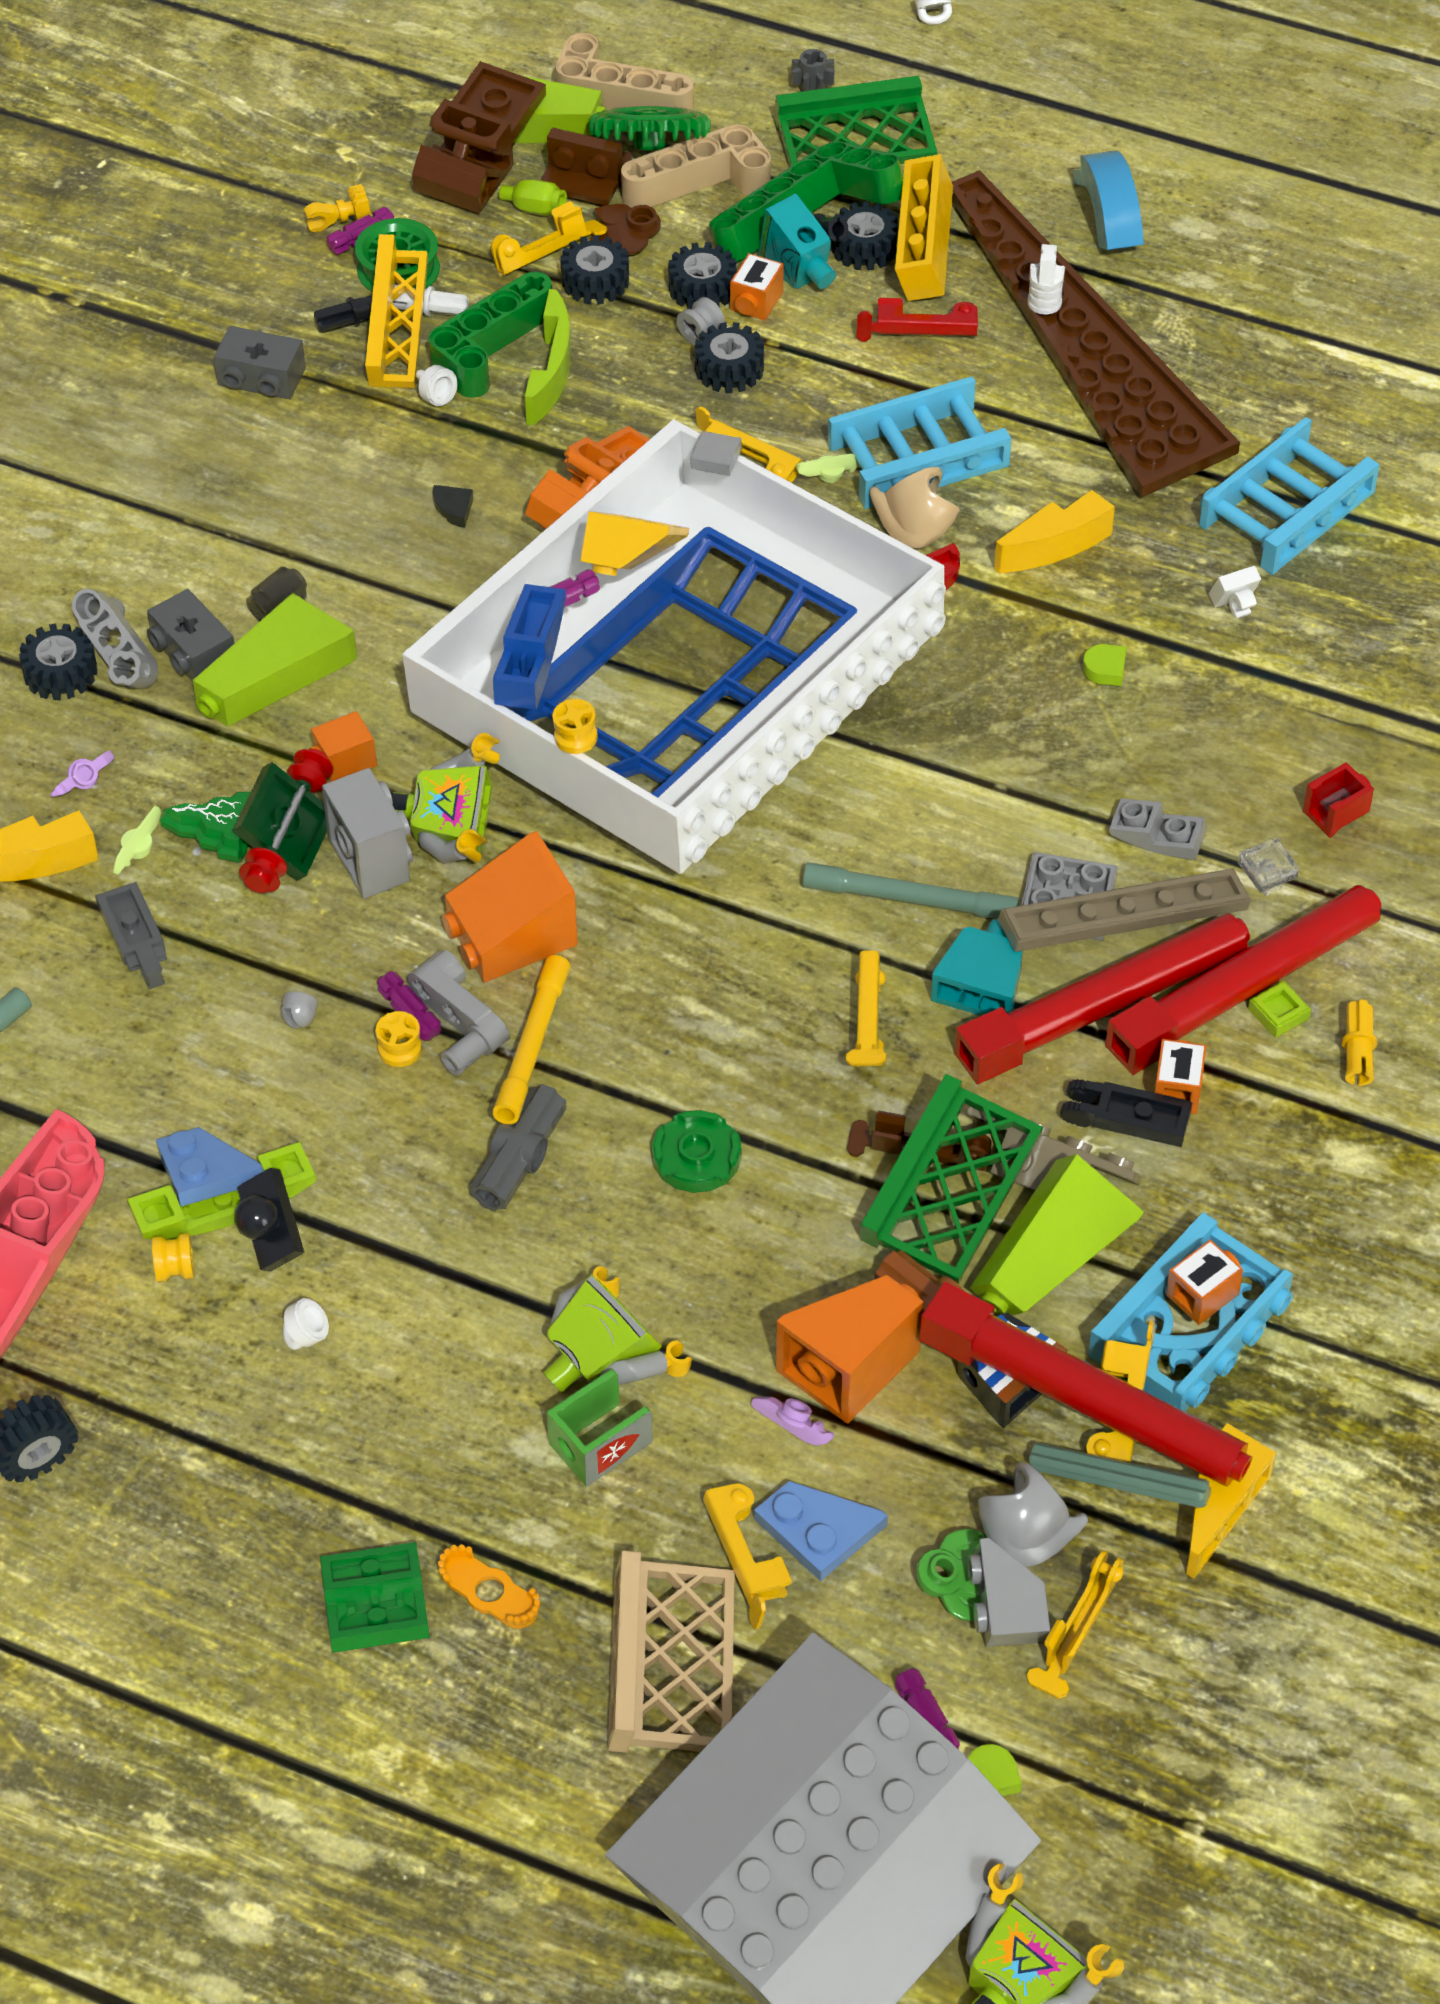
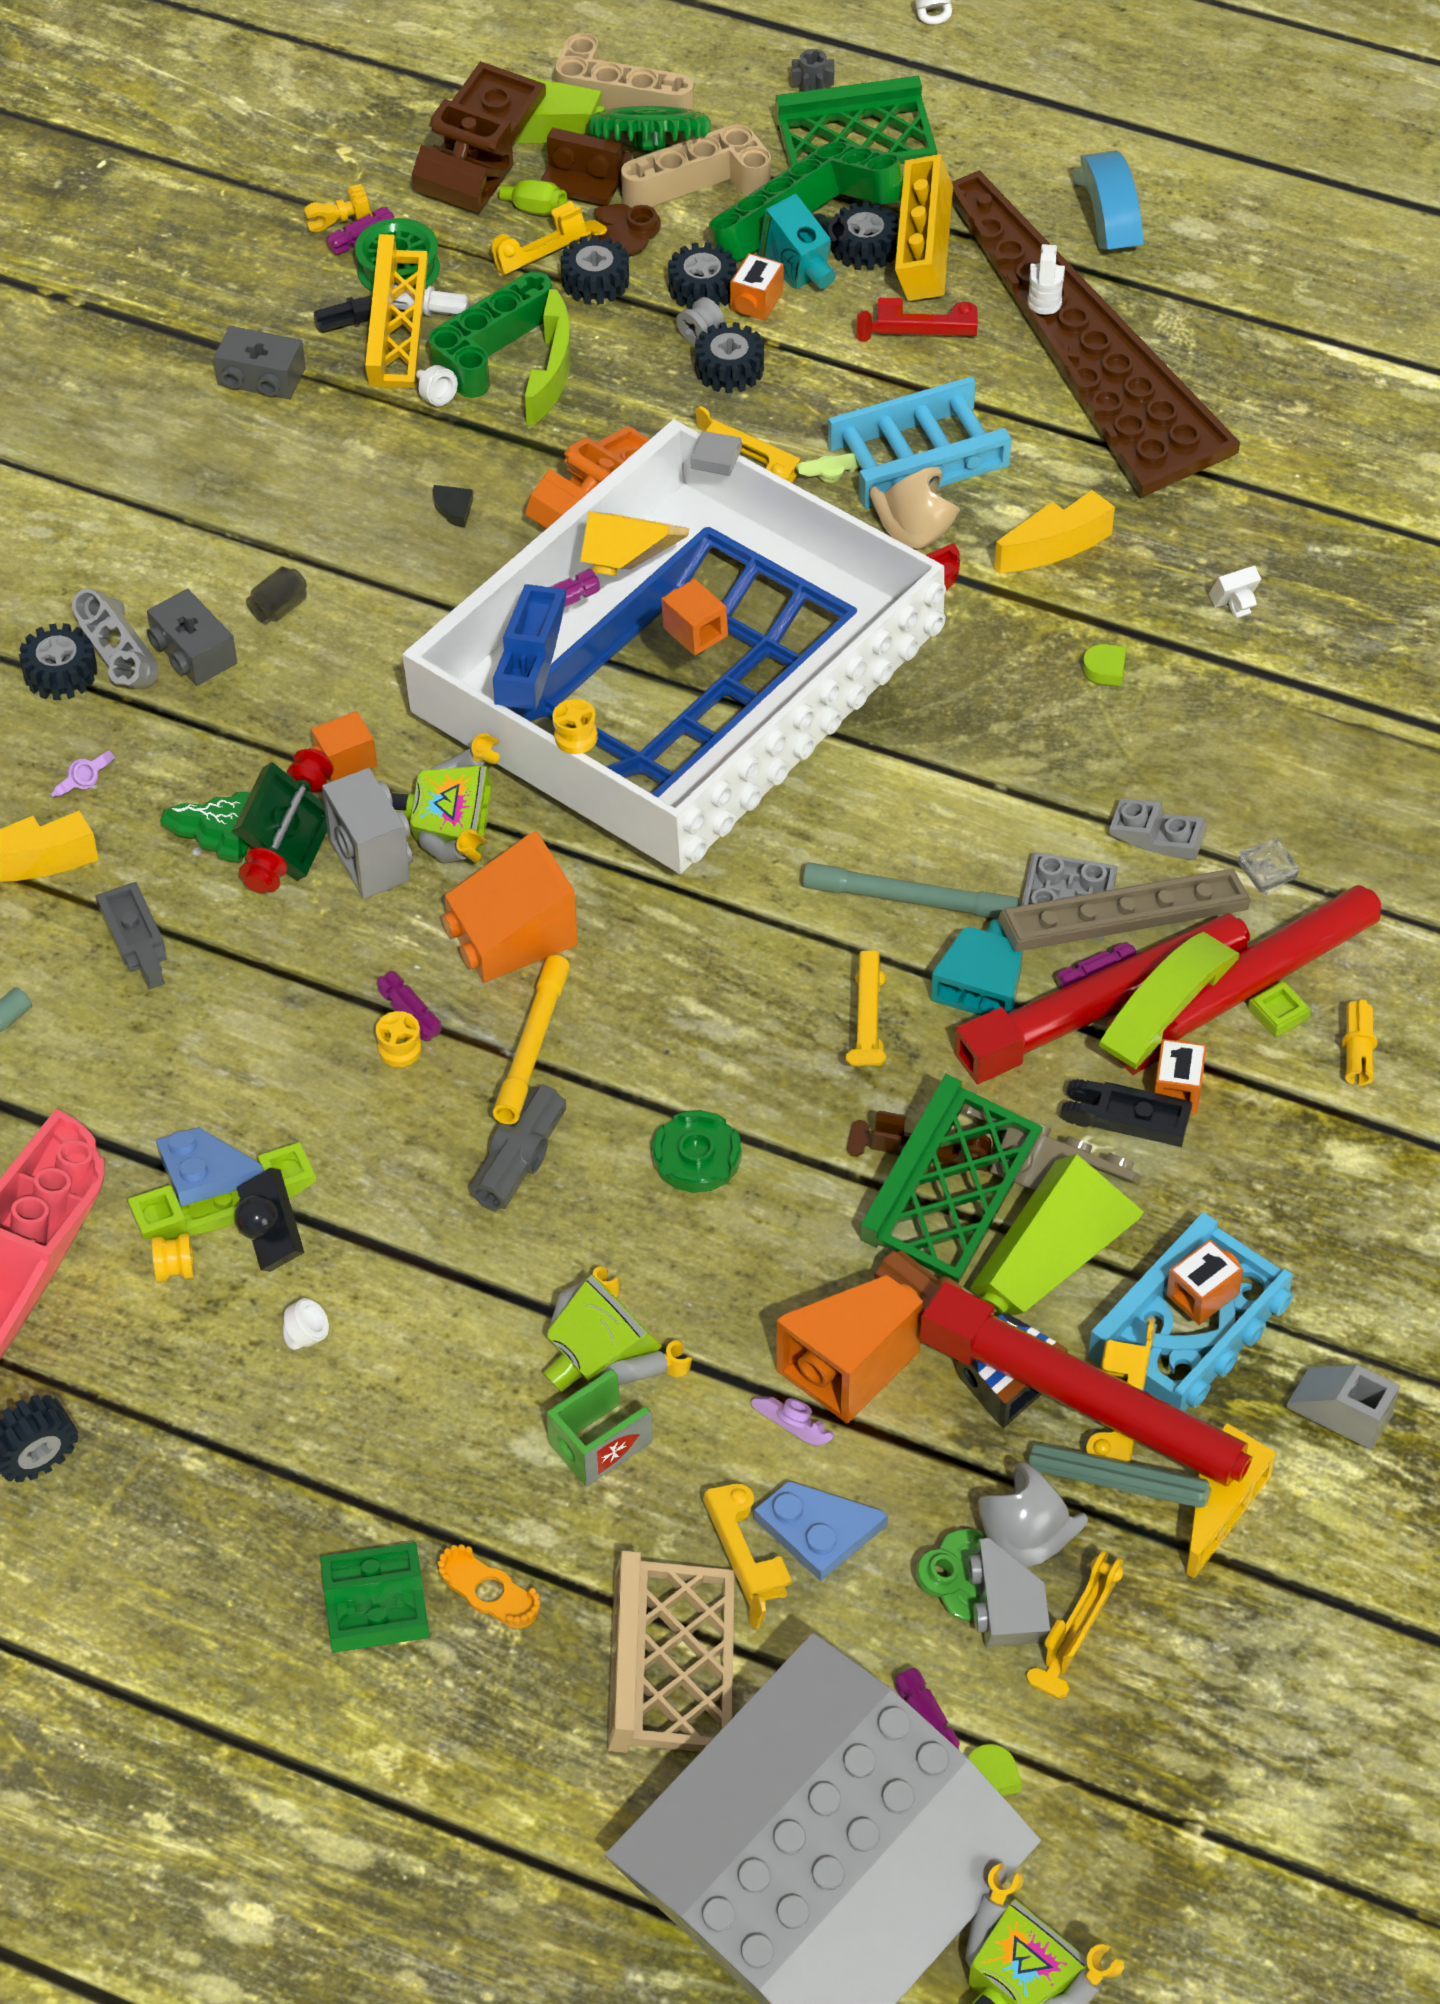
yellowish green piece [113,806,162,875] -> none
lime slope [193,593,357,727] -> none
light grey hinge [281,992,318,1028] -> none
light grey beam [407,950,510,1076] -> none
medium azure fence [1199,417,1380,575] -> none
red window [1303,762,1374,838] -> none
none -> orange brick [661,579,728,656]
none -> magenta axle [1056,942,1136,989]
none -> lime slope [1099,932,1239,1070]
none -> light grey slope [1286,1364,1400,1450]

